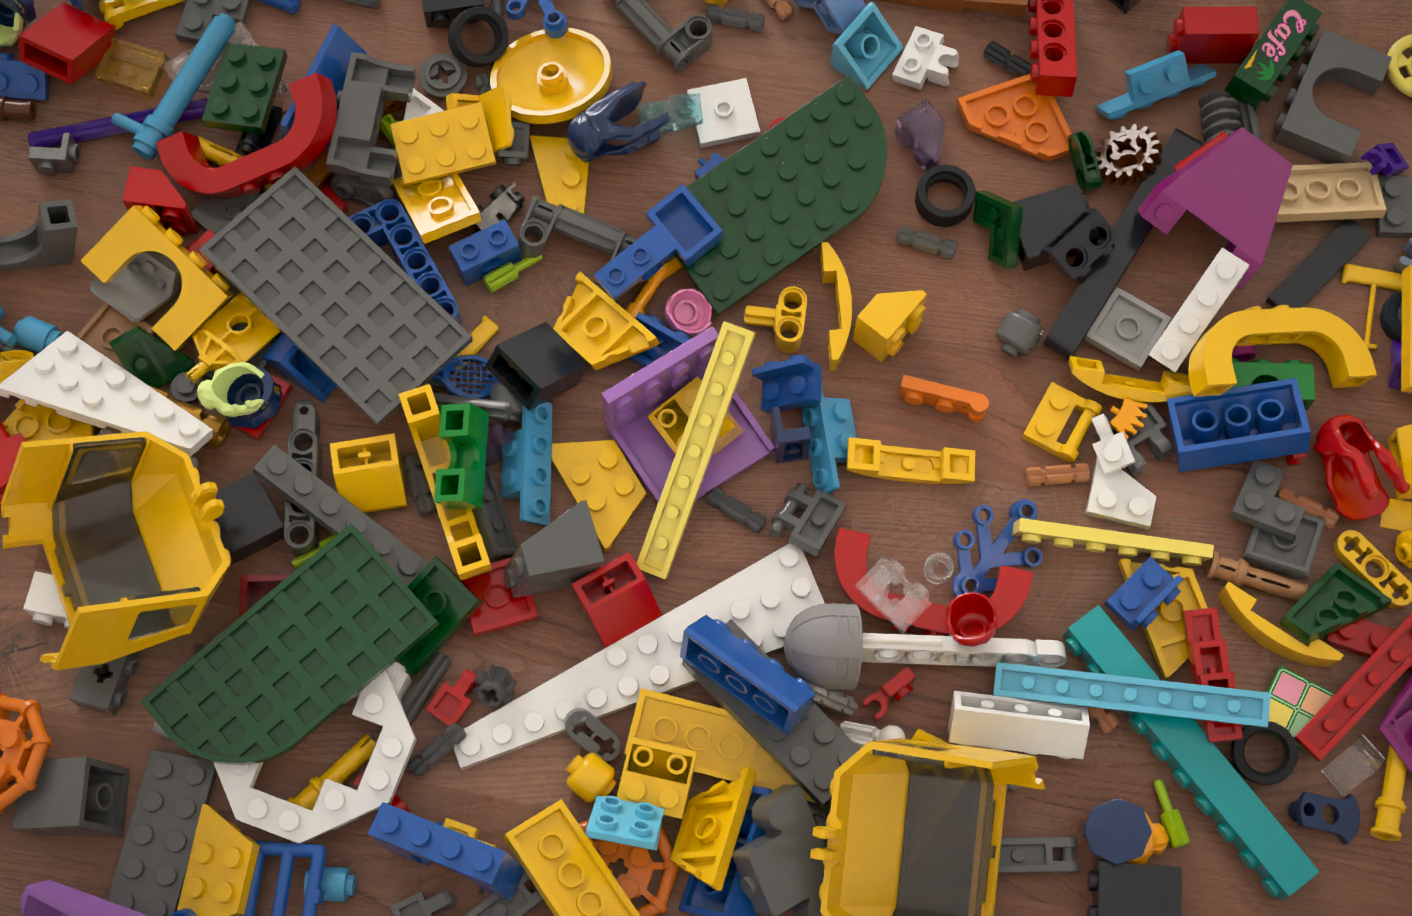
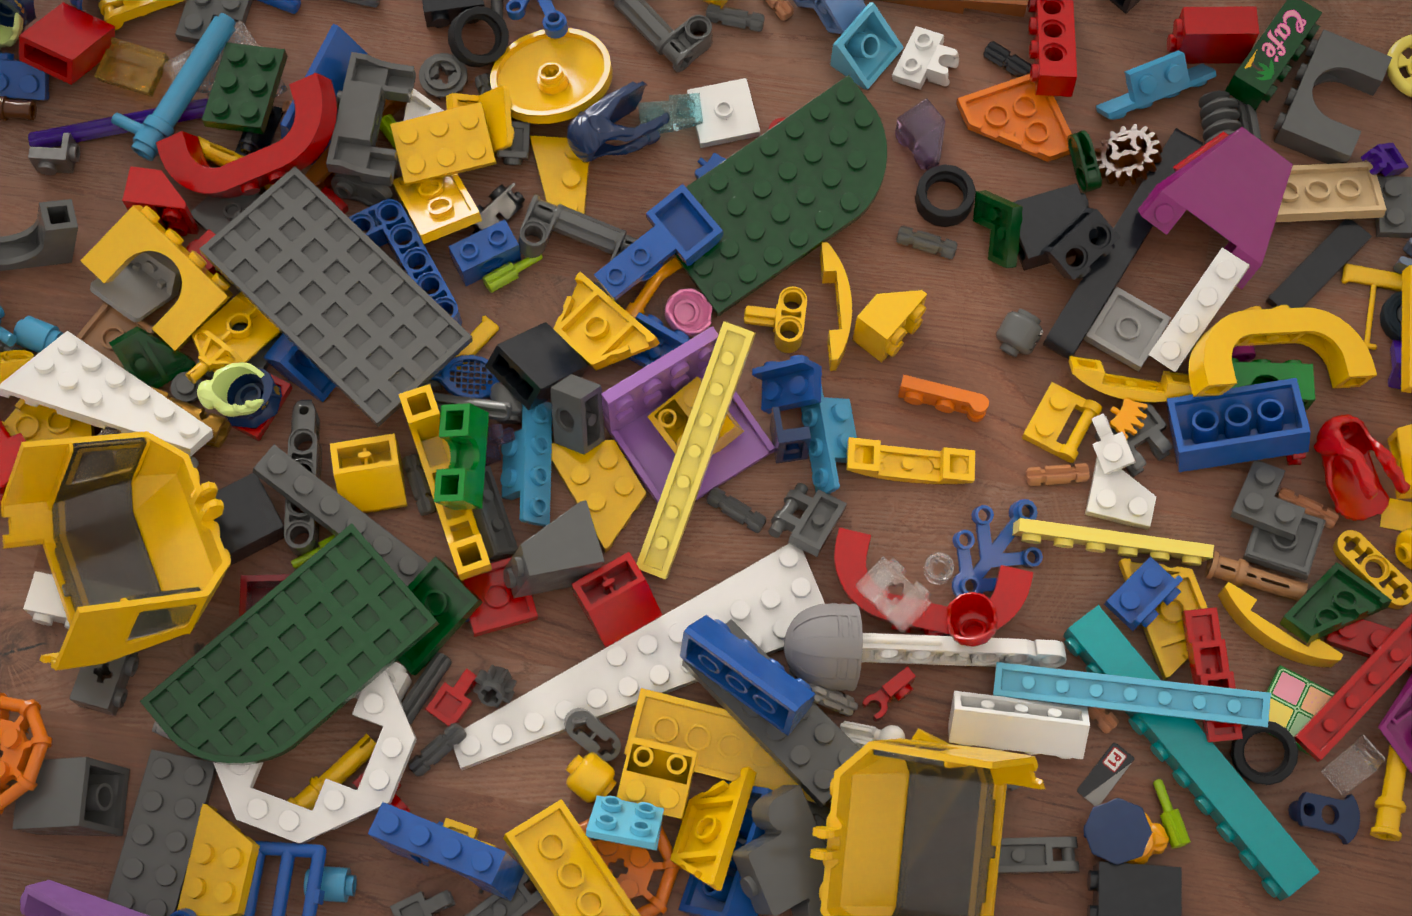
none -> dark grey brick [550,374,605,455]
none -> sticker [1077,743,1134,806]

